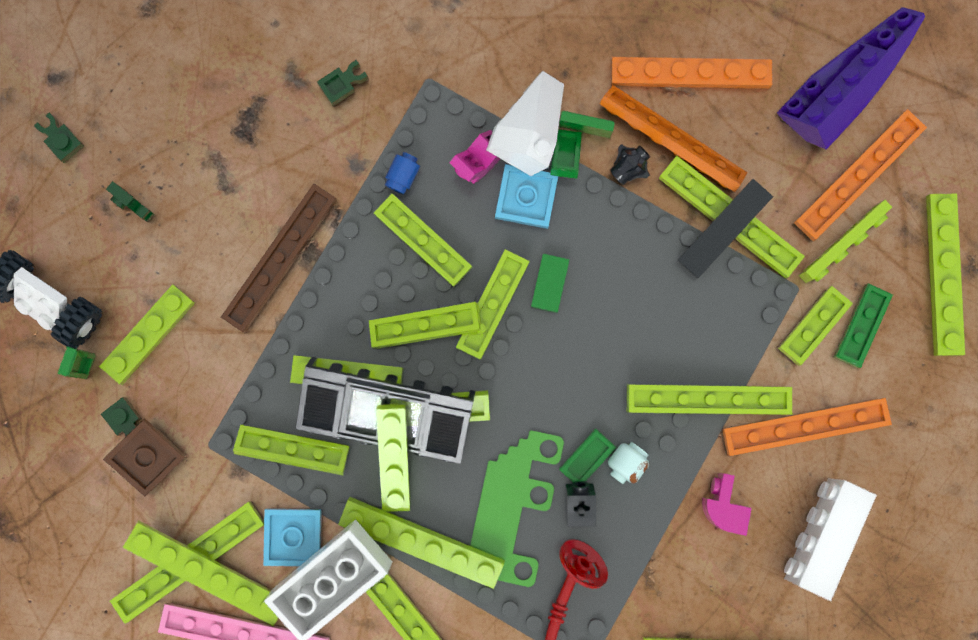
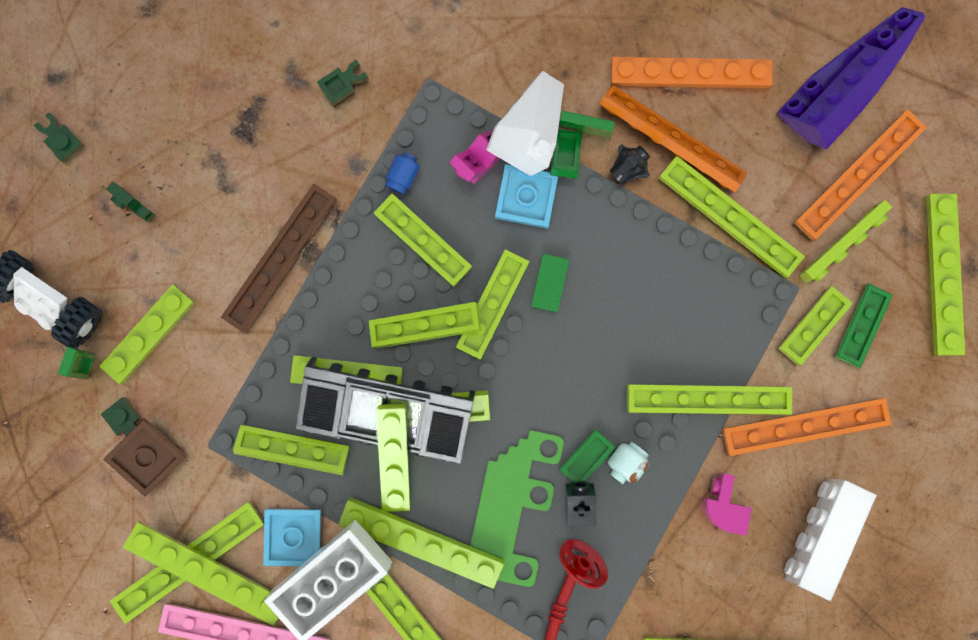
black tile [678,179,774,278] -> none

